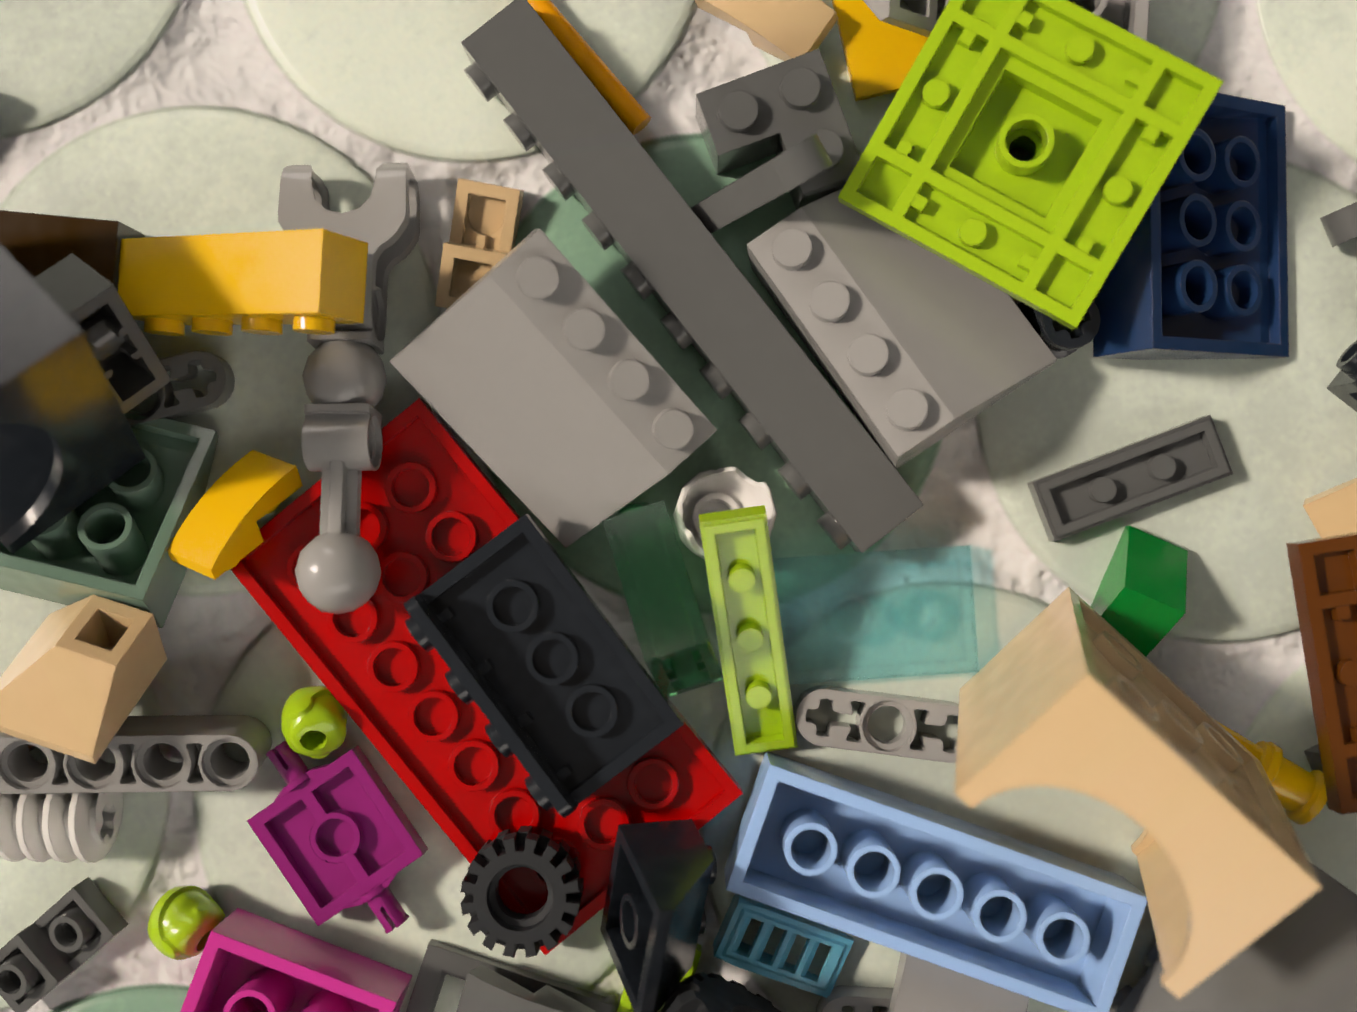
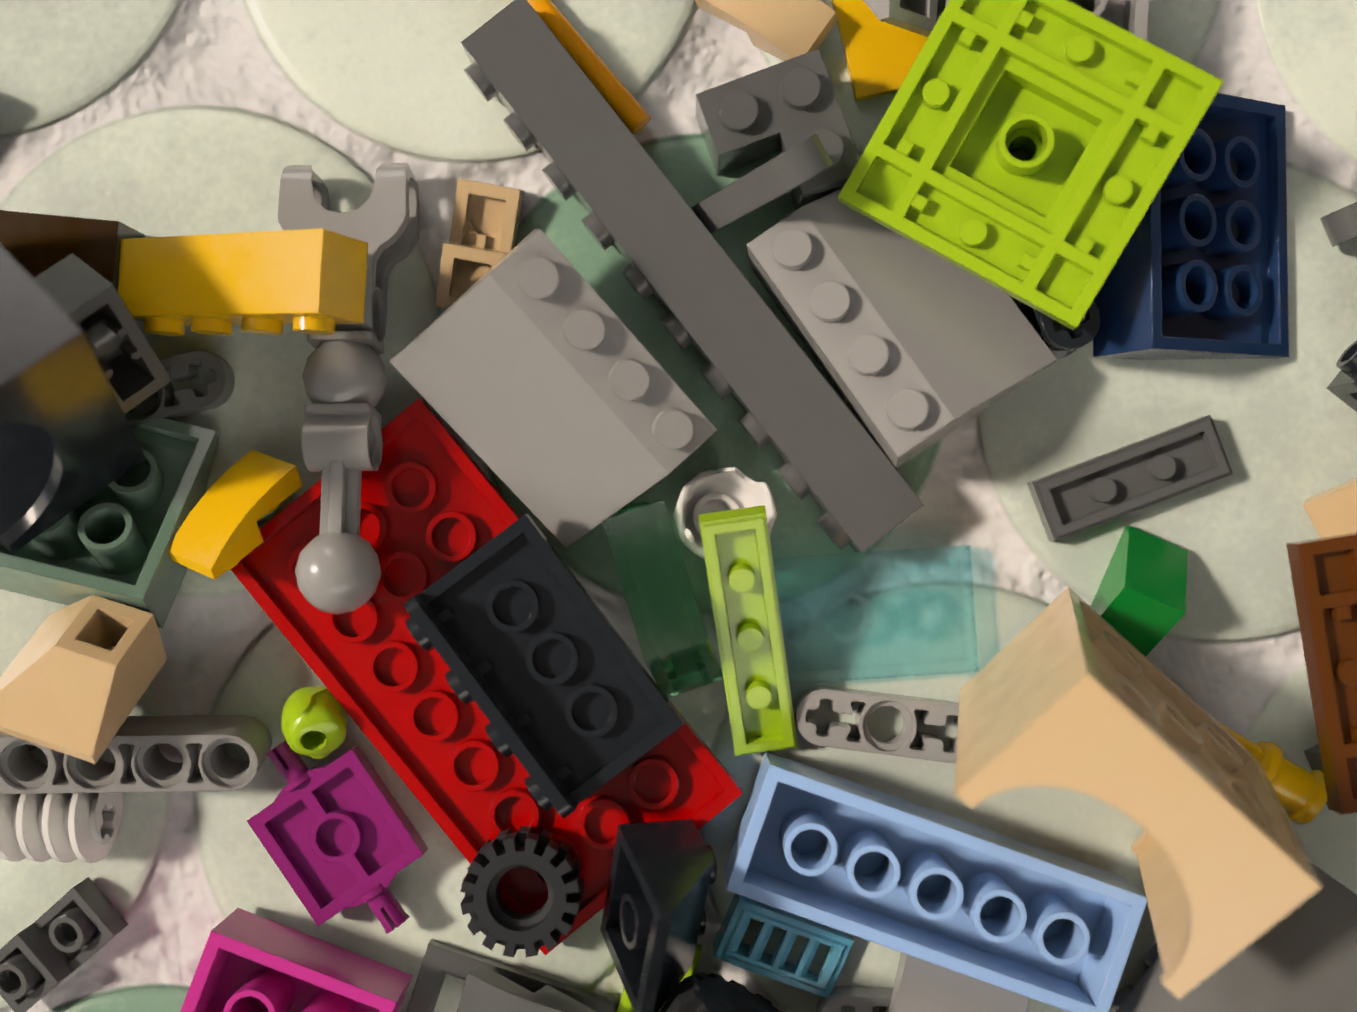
lime piece [147,885,225,960] -> none

